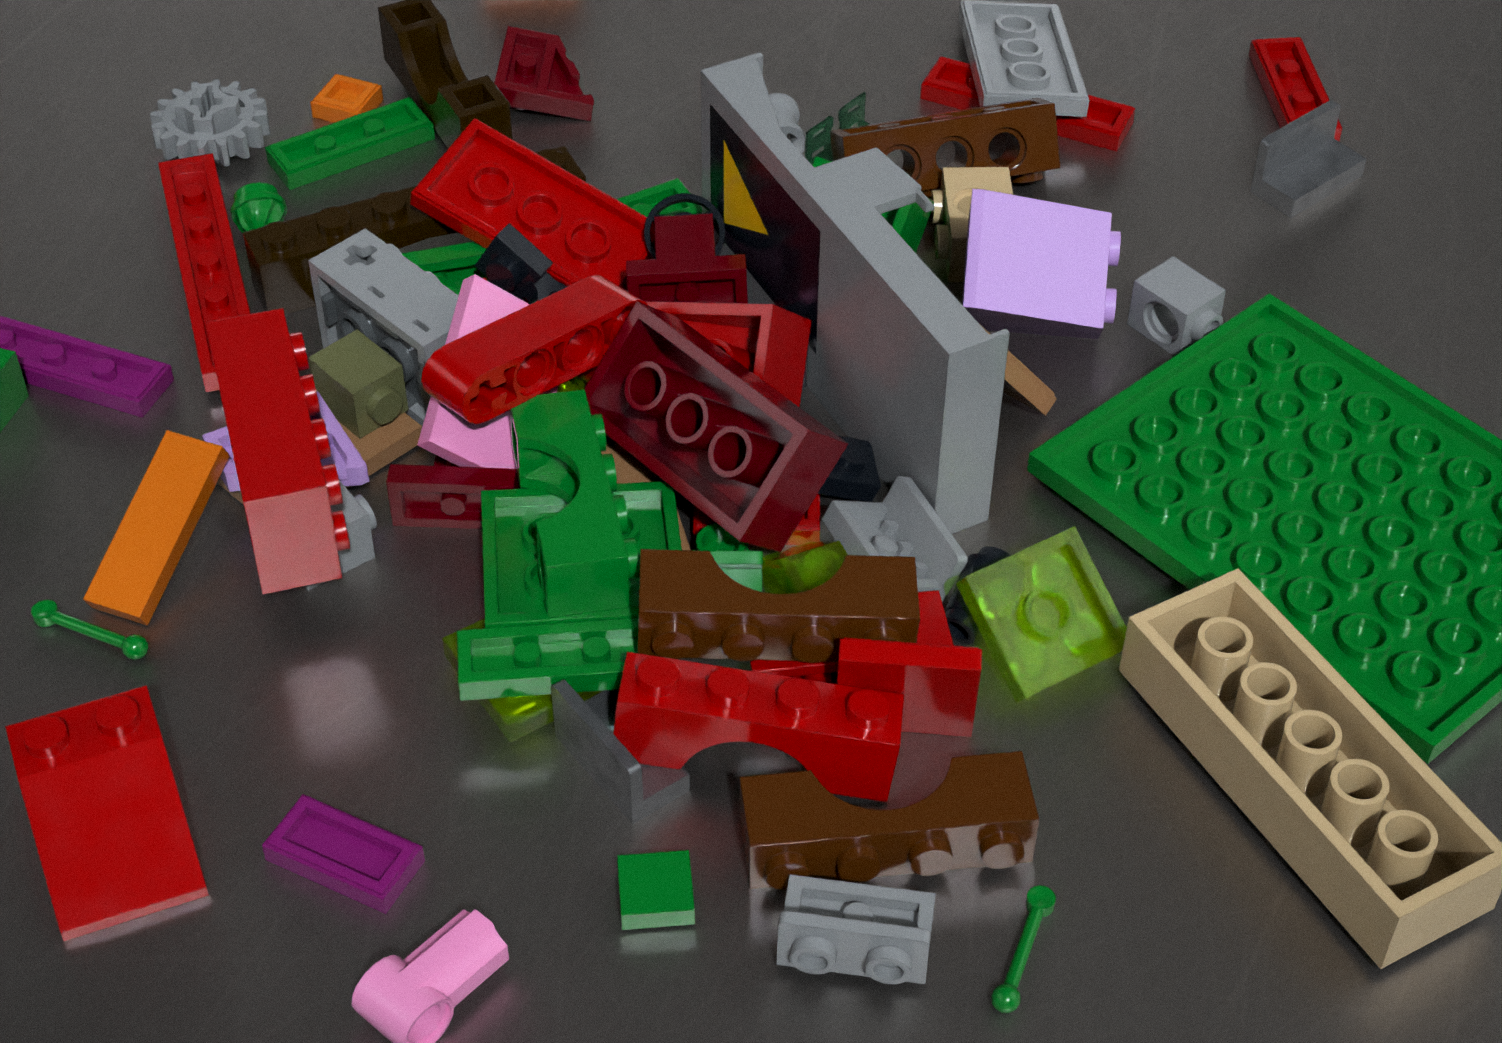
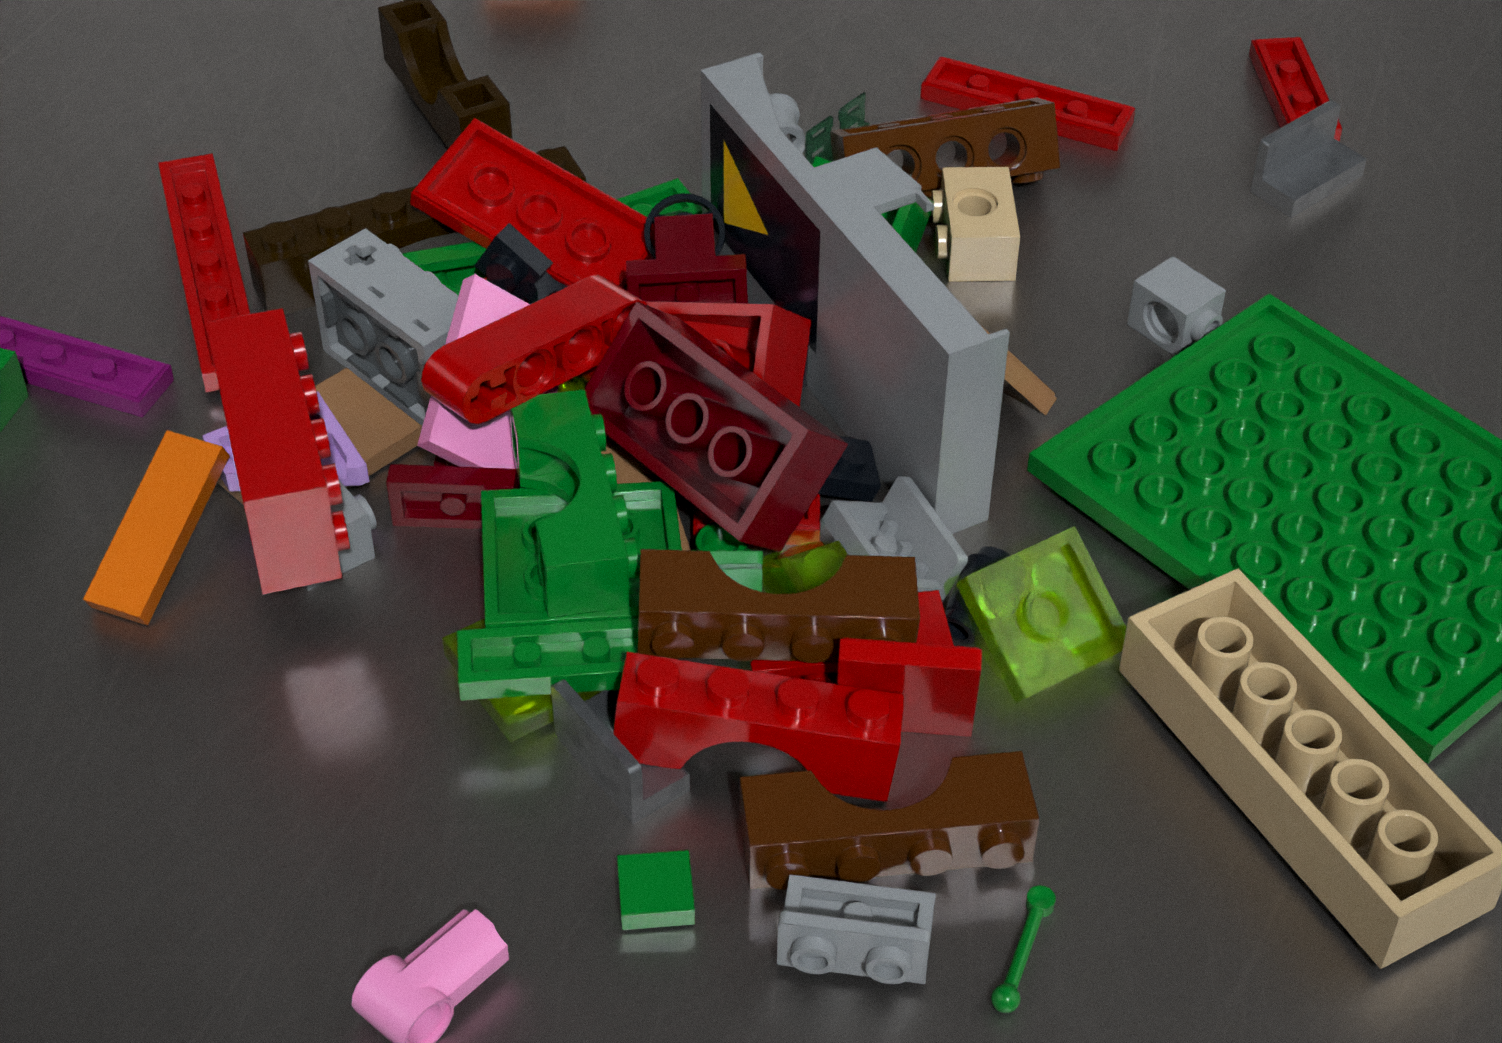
red slope [5,685,209,941] -> none
green hinge [31,600,149,660] -> none
light grey gear [150,79,271,167] -> none
green plate [230,182,287,234] -> none
magenta tile [262,794,425,914] -> none
green tile [265,97,435,190] -> none
olive brick [308,329,409,439] -> none
orange tile [310,74,383,123] -> none
dark red wing [494,26,594,122] -> none
light grey tile [958,0,1090,117] -> none
lavender slope [962,189,1121,339] -> none

